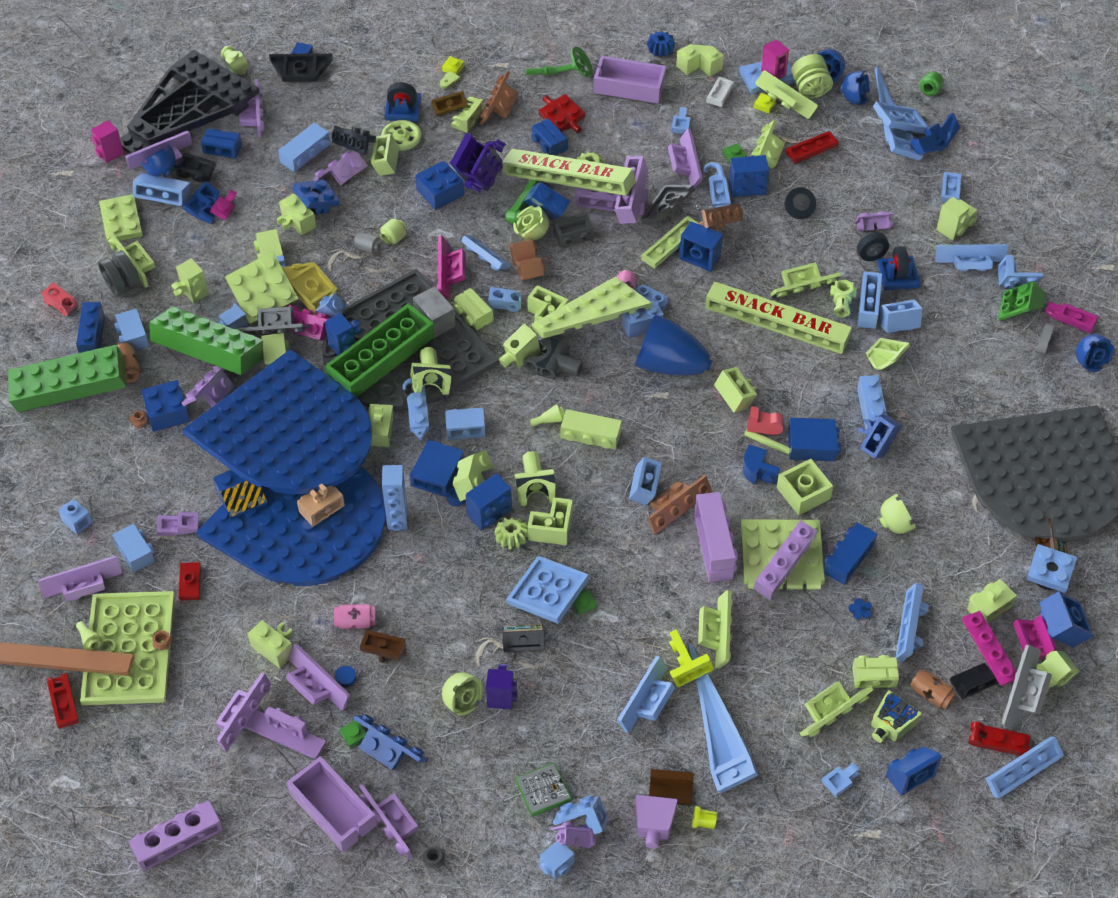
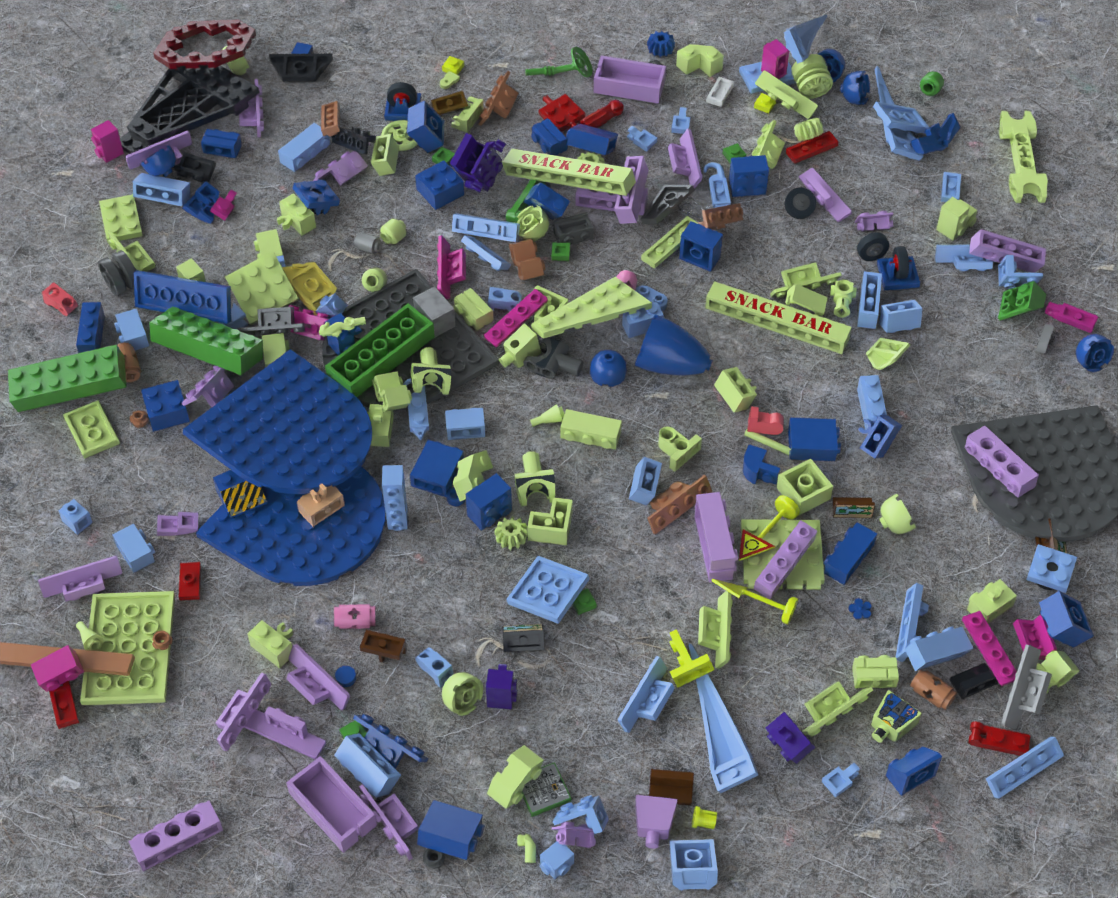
none -> dark pink brick [31,645,84,692]
none -> yellowish green tile [63,400,120,459]
none -> blue plate [134,270,232,324]
none -> dark red plate [153,19,256,69]
none -> yellowish green animal [319,317,366,338]
none -> nougat plate [321,101,340,136]
none -> light blue brick [334,733,401,798]
none -> yellowish green head [362,268,387,292]
none -> yellowish green brick [372,372,412,412]
none -> blue brick [407,100,445,153]
none -> light blue leg [415,647,454,688]
none -> blue brick [417,800,485,860]
none -> bright green plate [432,147,455,165]
none -> light blue hinge [452,213,520,242]
none -> dark pink bracket [484,289,548,347]
none -> yellowish green brick [487,745,544,809]
none -> yellowish green arm [517,833,536,863]
none -> bright green plate [551,242,570,261]
none -> blue brick [566,124,618,155]
none -> red piece [580,99,624,128]
none -> blue cylinder [590,350,627,387]
none -> light blue plate [627,126,657,152]
none -> yellowish green tile [658,426,702,472]
none -> light blue slope [670,839,718,891]
none -> neon yellow piece [712,579,798,625]
none -> neon yellow piece [739,495,800,561]
none -> dark purple brick [765,712,816,764]
none -> light blue plate [784,14,827,64]
none -> yellowish green hinge [786,284,828,316]
none -> yellowish green gear [794,118,823,141]
none -> lavender bracket [799,168,852,222]
none -> panel [832,497,875,518]
none -> light blue brick [905,626,974,671]
none -> lavender brick [965,426,1039,498]
none -> lavender brick [969,229,1046,273]
none -> yellowish green piece [999,111,1048,203]

